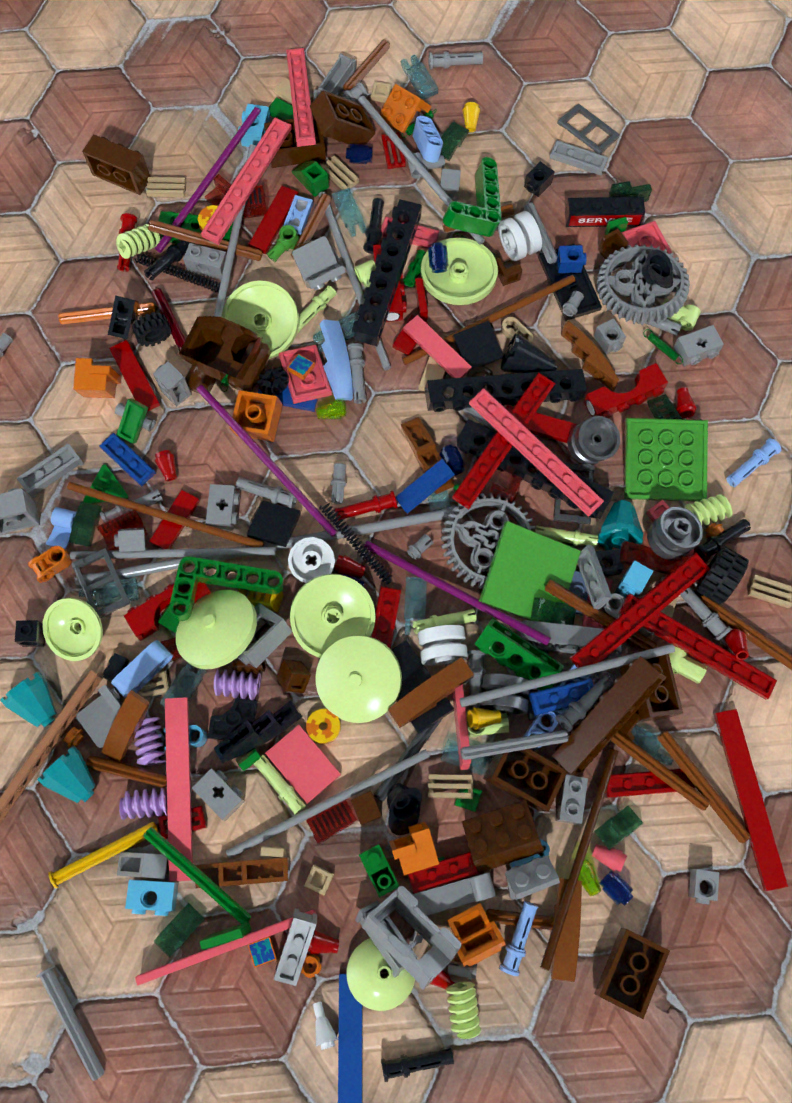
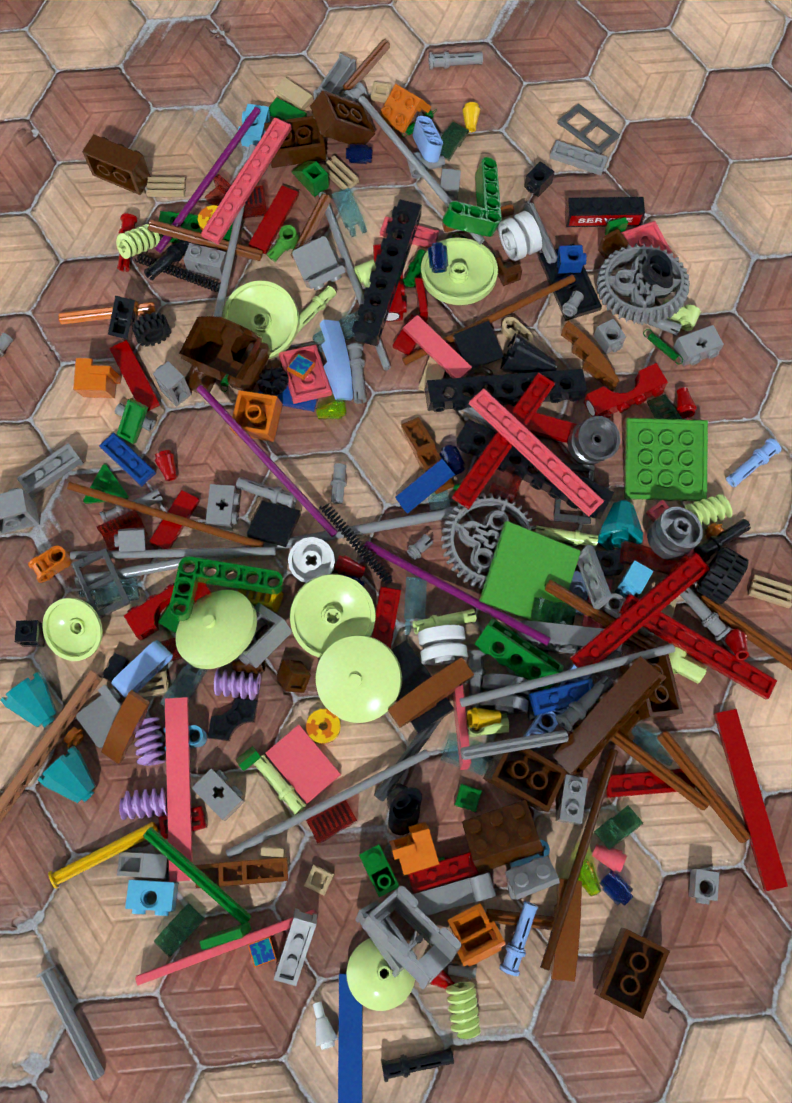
light blue panel [46,507,79,549] -> none
clear green slope [69,501,102,547] -> none
dark orange axle [86,756,167,788] -> none
dark red axle [152,288,186,351] -> none
black slope [214,700,303,763] -> none
light blue piece [283,195,313,235] -> none
coral tile [286,48,316,147] -> none
orange plate [301,954,322,978] -> none
red cone [308,930,339,954] -> none
red pin [335,491,398,521] -> none
reddish brown panel [351,791,382,825] -> none
black pin [363,198,384,254] -> none
red tile [381,132,406,169] -> none
clear light blue hinge [401,55,438,100] -> none
tan tile [428,774,473,799] -> none
clear green slope [608,181,652,202] -> none

